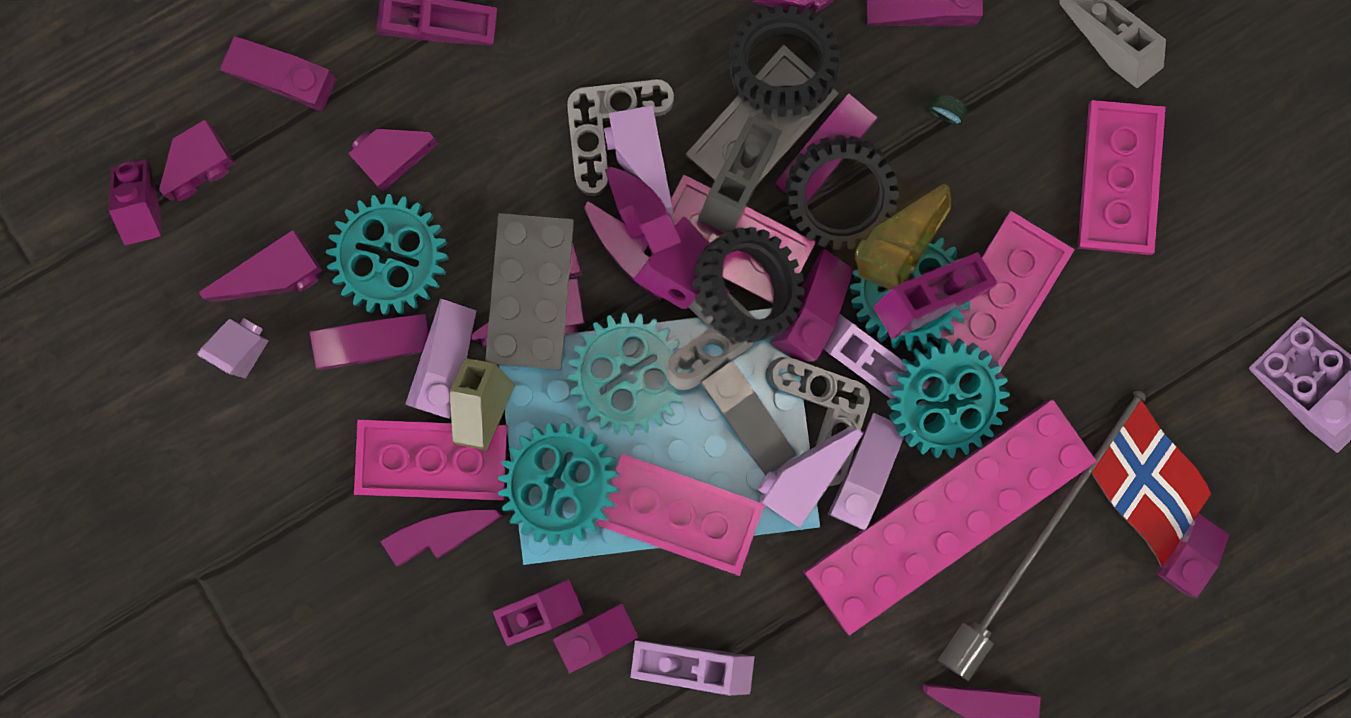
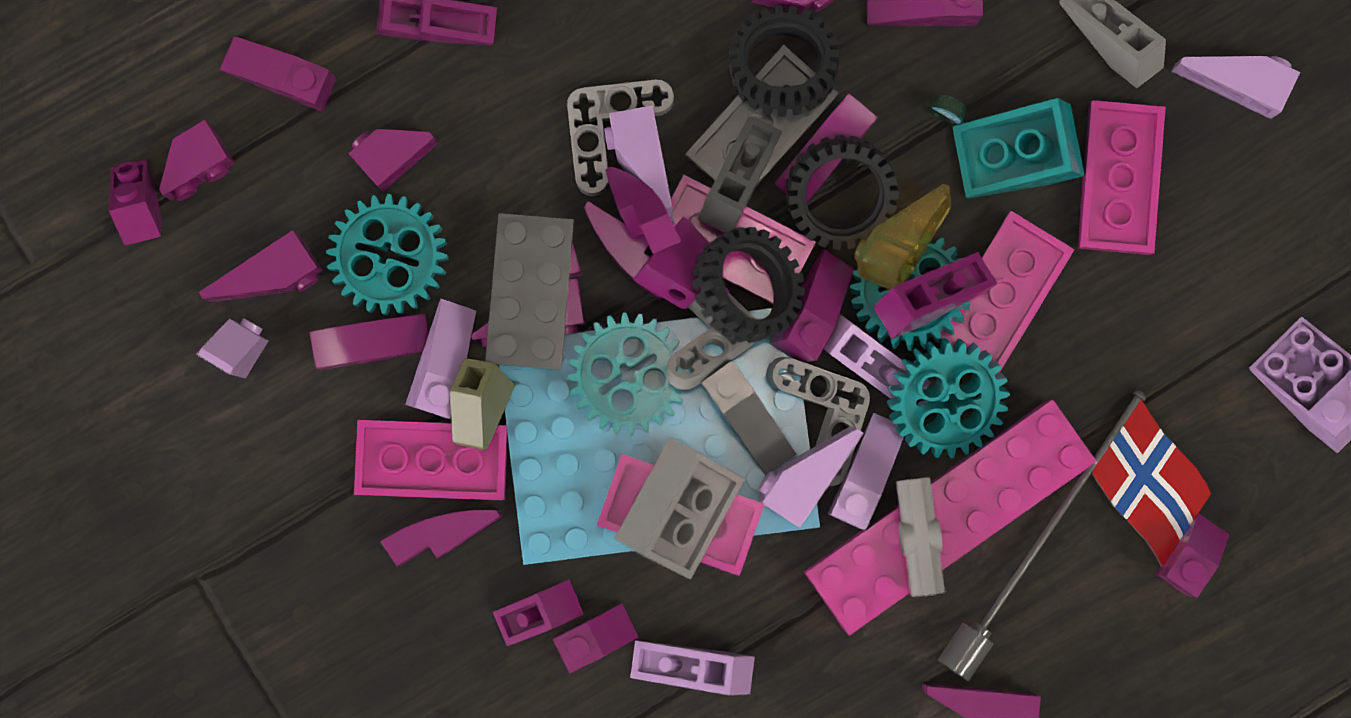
teal gear [498,422,621,546] -> none
none -> light grey slope [615,438,745,580]
none -> light grey piece [896,477,945,596]
none -> teal slope [952,98,1085,198]
none -> lavender slope [1172,56,1300,119]

